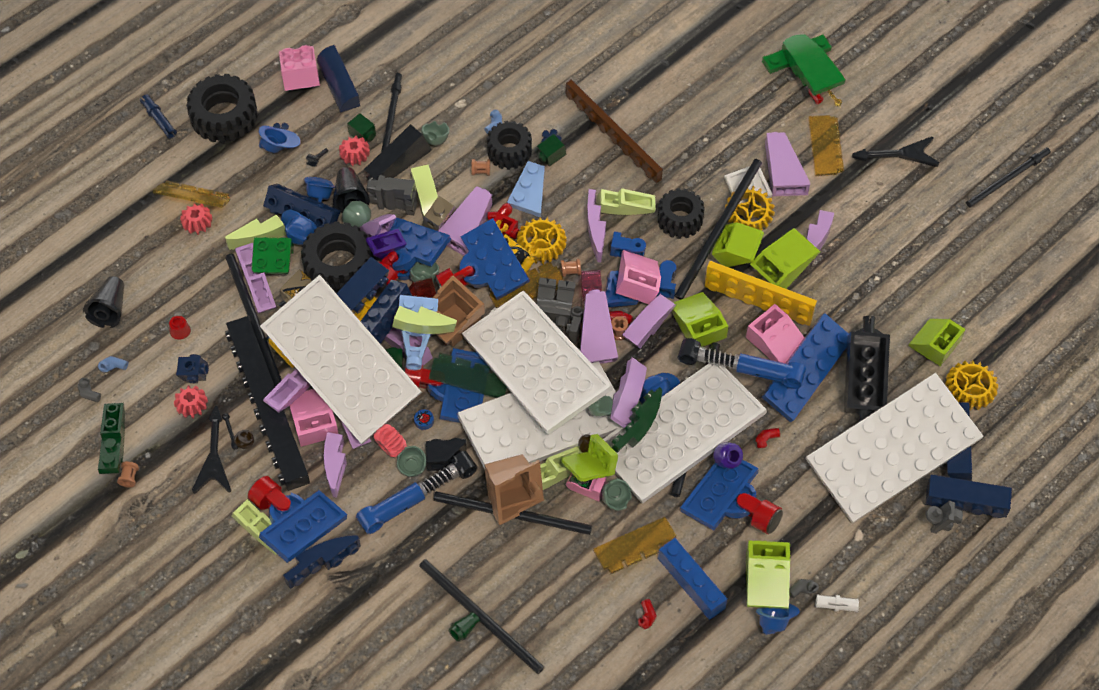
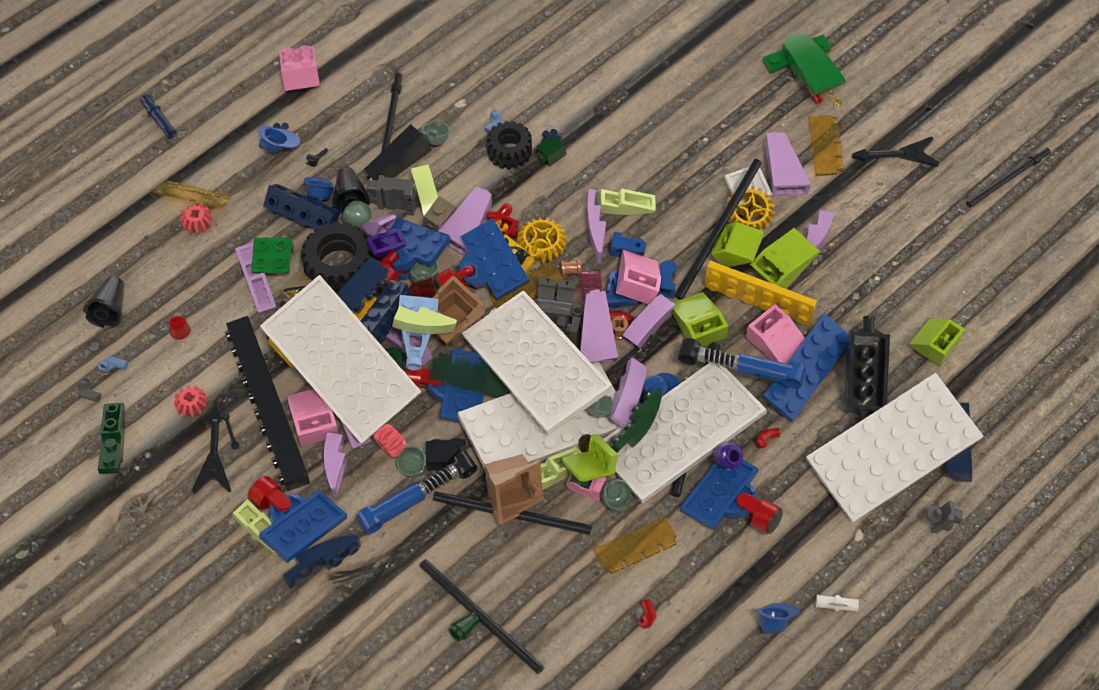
nougat bush [117,461,139,487] -> none
dark blue brick [176,354,209,383] -> none
black tyre [186,74,258,143] -> none
yellowish green slope [225,215,286,249] -> none
black piece [225,253,282,387] -> none
dark brown plate [234,430,254,449] -> none
lavender slope [263,369,311,413] -> none
blue piece [281,210,317,245] -> none
dark blue brick [317,44,360,113] -> none
coral gear [339,136,370,166] -> none
dark green brick [347,113,376,143] -> none
tile [414,409,434,430] -> none
nougat bush [471,159,490,176] -> none
light blue wing [507,161,545,217] -> none
reddish brown plate [565,79,663,183] -> none
black tyre [657,188,705,239] -> none
blue brick [658,538,727,620] -> none
lime slope [746,540,790,609] -> none
dark grey arm [789,579,819,599] -> none
dark blue brick [925,474,1012,518] -> none
yellow gear [945,360,998,411] -> none

